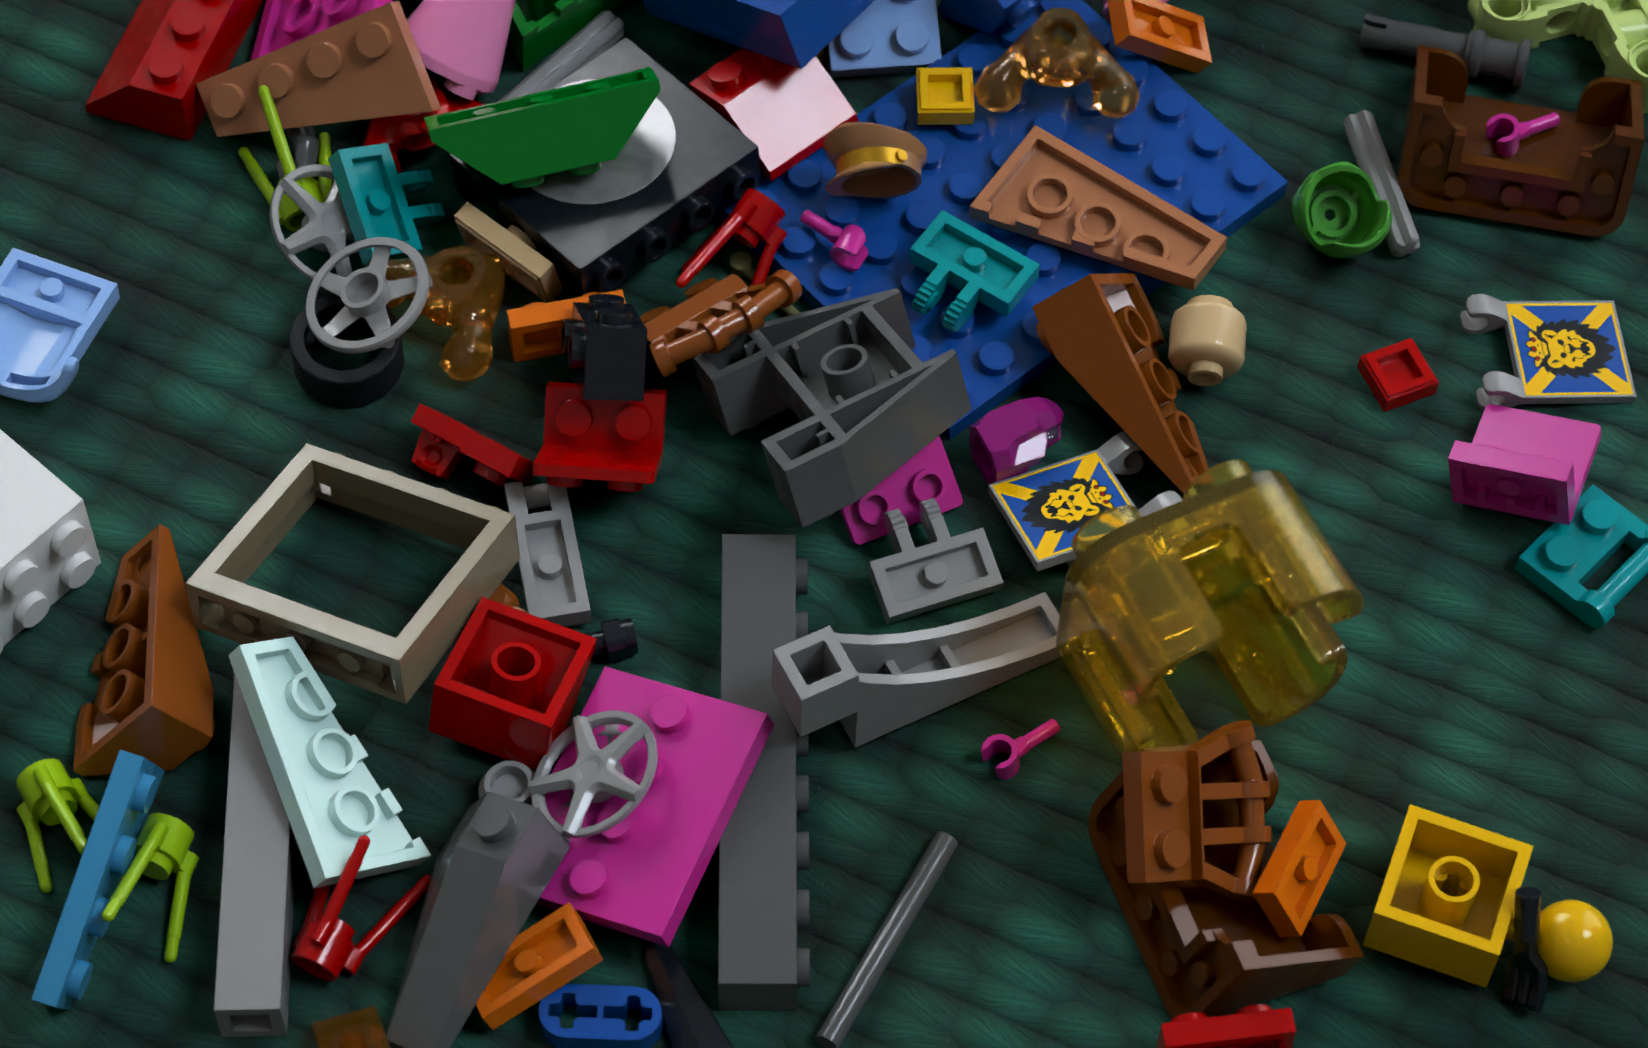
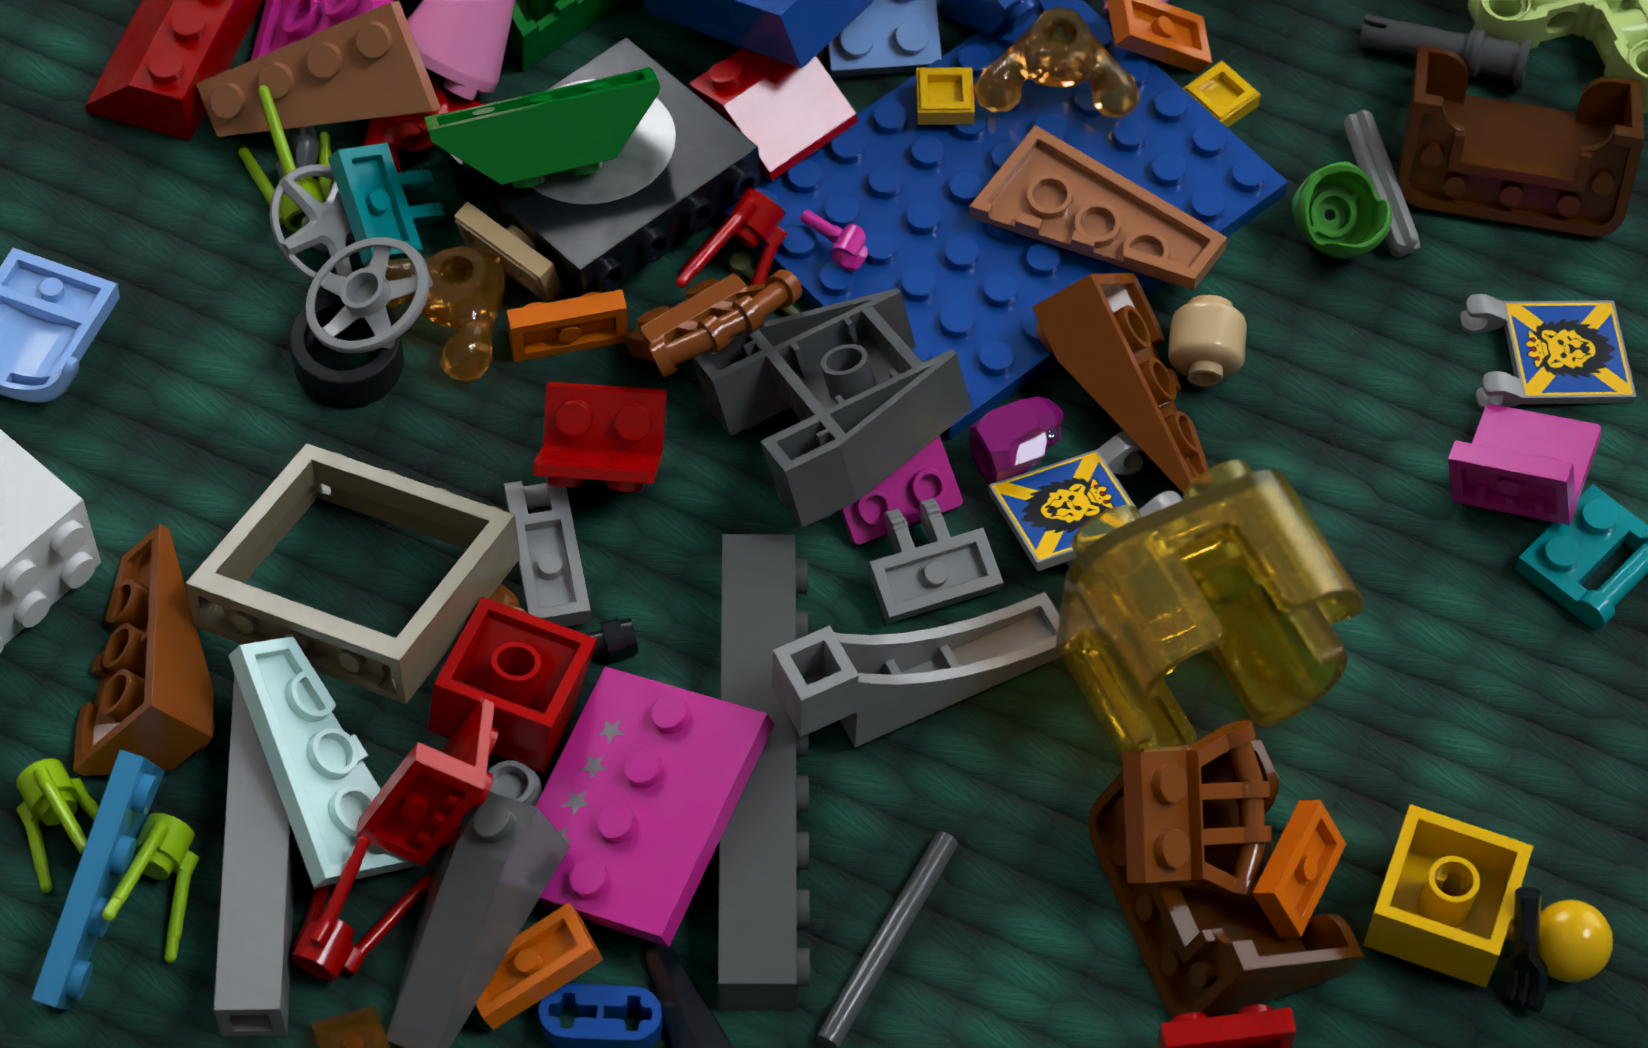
red hinge [410,403,534,487] -> none
light grey axle [499,10,624,101] -> none
light grey wheel [528,710,658,838] -> none
black brick [561,294,647,401] -> none
medium nougat piece [823,122,928,199] -> none
teal hinge [909,210,1040,333] -> none
dark pink hand [981,718,1060,780] -> none
red tile [1357,338,1439,412] -> none
dark pink hand [1486,112,1560,158] -> none
none -> red bracket [356,697,498,866]
none -> yellow tile [1183,61,1261,128]

